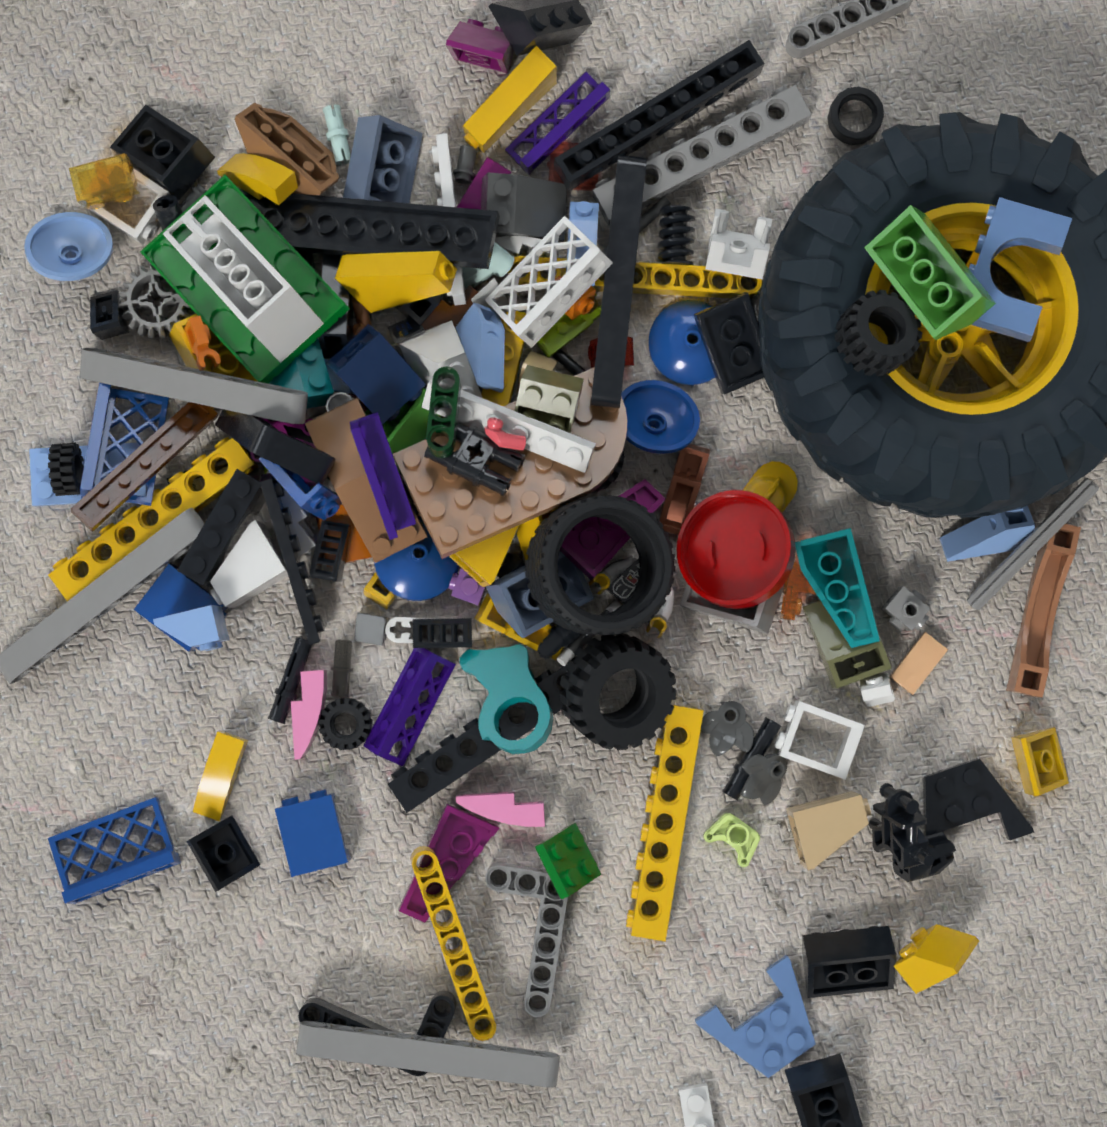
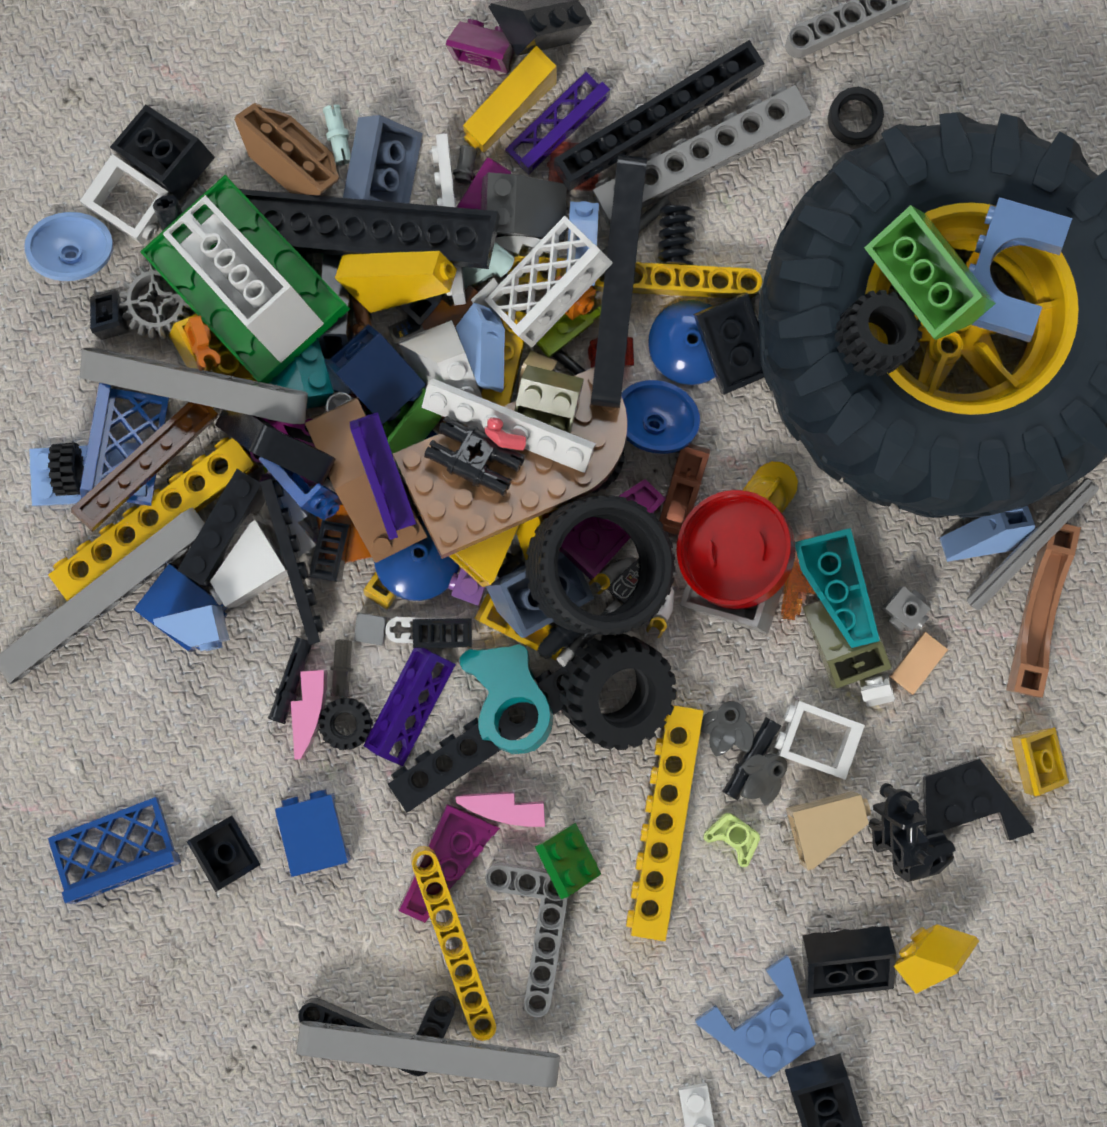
clear yellow brick [69,153,140,210] -> none
yellow slope [193,731,248,822] -> none
yellow slope [217,153,298,205] -> none
dark green beam [426,366,461,458] -> none
white panel [705,209,772,279] -> none

